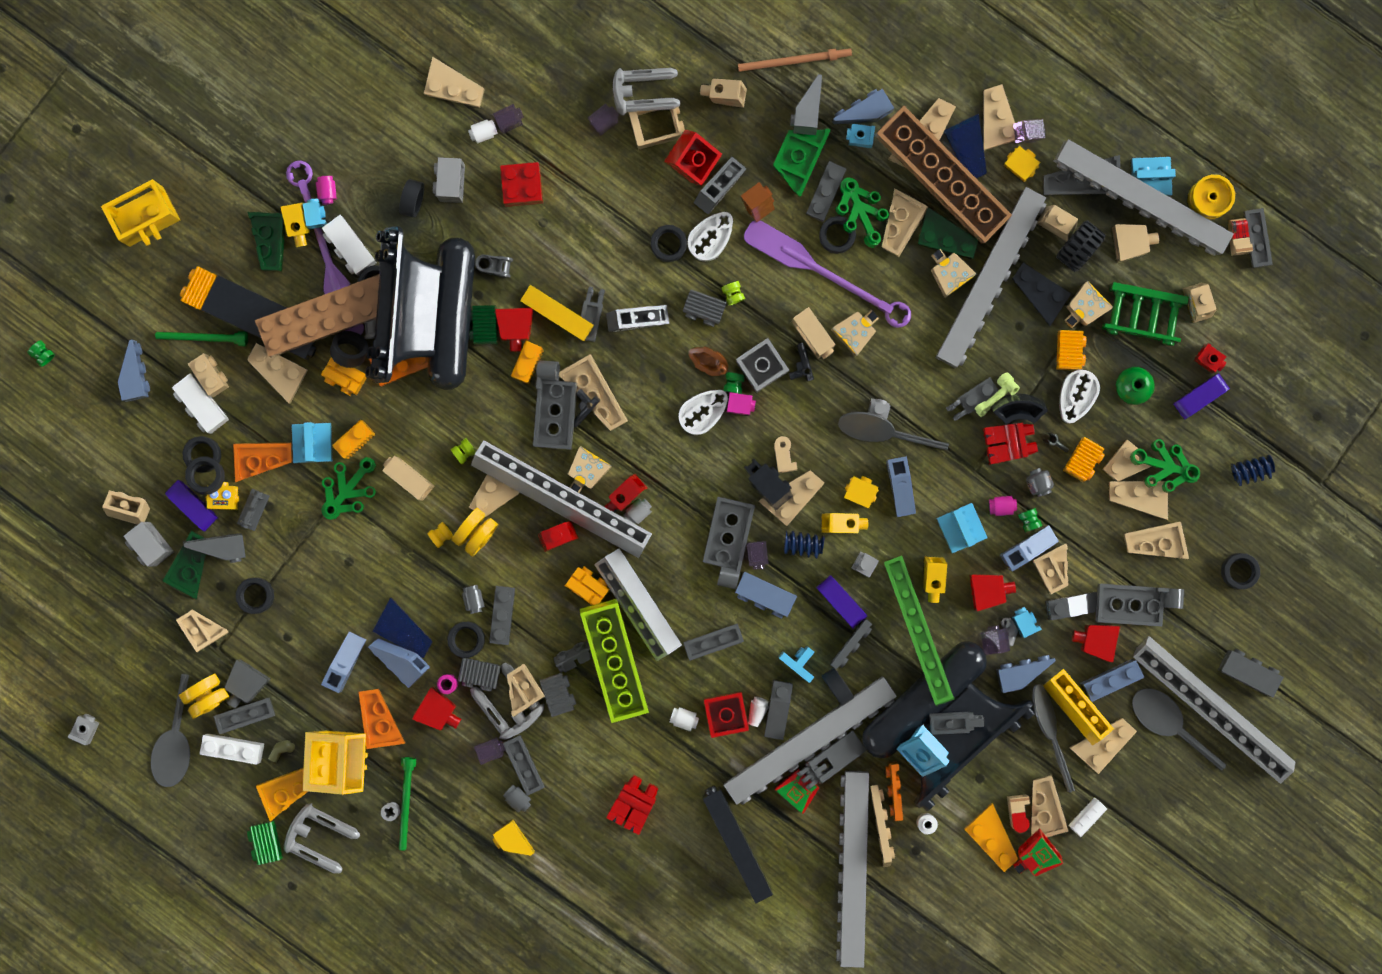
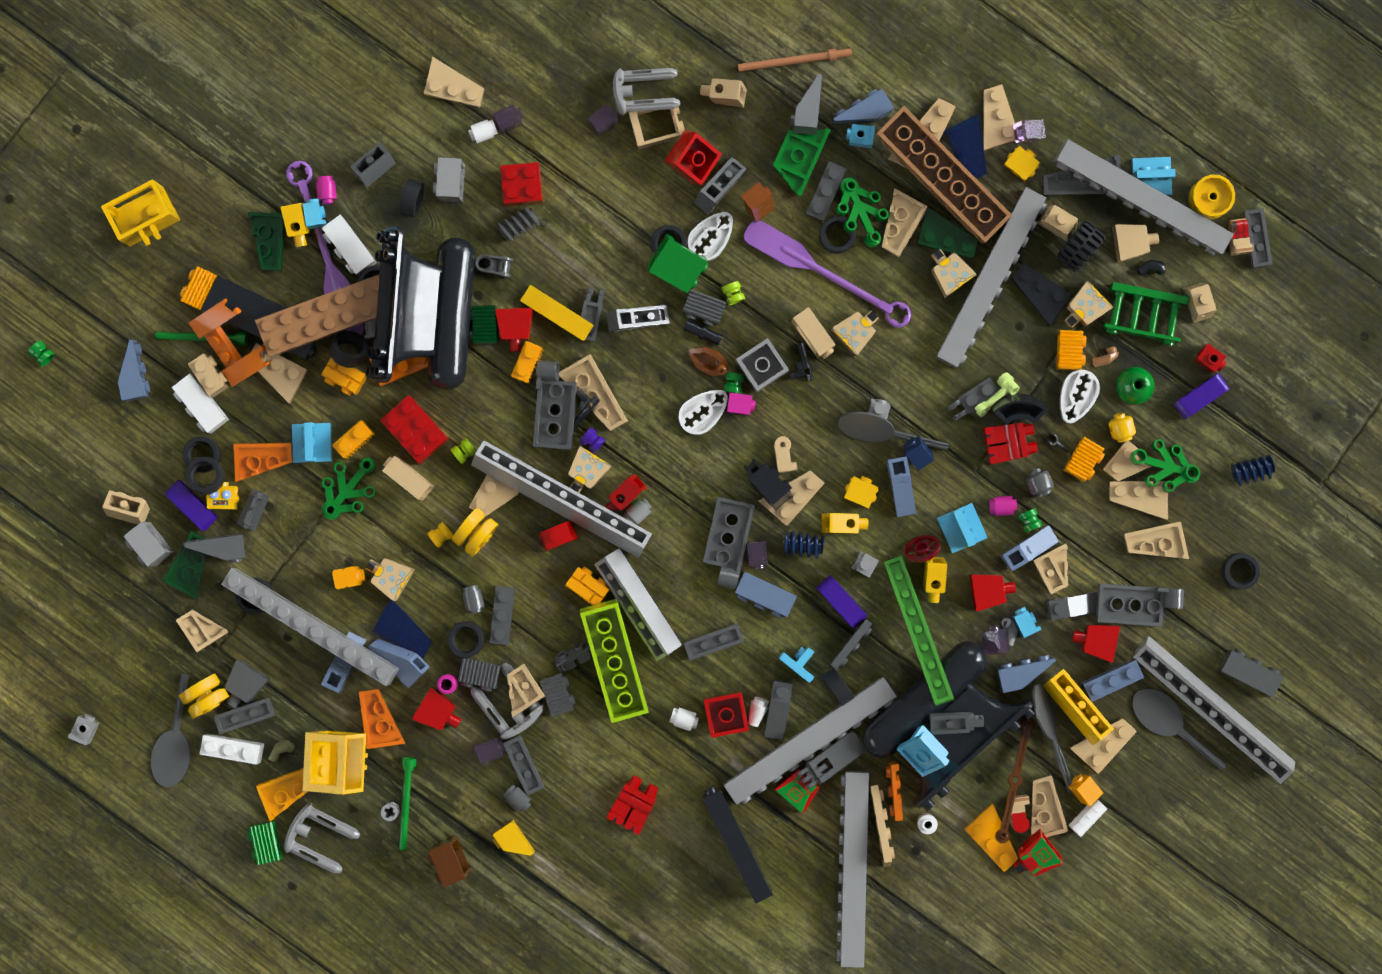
none -> orange wedge [189,299,270,387]
none -> light grey brick [221,568,400,686]
none -> light orange brick [332,566,366,589]
none -> dark grey brick [350,143,396,187]
none -> tan torso [365,558,415,601]
none -> red brick [380,395,449,464]
none -> reddish brown brick [427,835,471,888]
none -> dark grey piece [497,206,540,242]
none -> dark purple wheel [579,427,606,454]
none -> green panel [647,234,708,293]
none -> black pin [683,319,723,346]
none -> dark blue brick [903,436,934,471]
none -> dark red wheel [905,535,941,563]
none -> reddish brown piece [995,718,1036,844]
none -> light orange brick [1068,774,1103,806]
none -> medium nougat arm [1092,346,1119,367]
none -> yellow head [1108,413,1136,442]
none -> black arm [1136,259,1166,276]

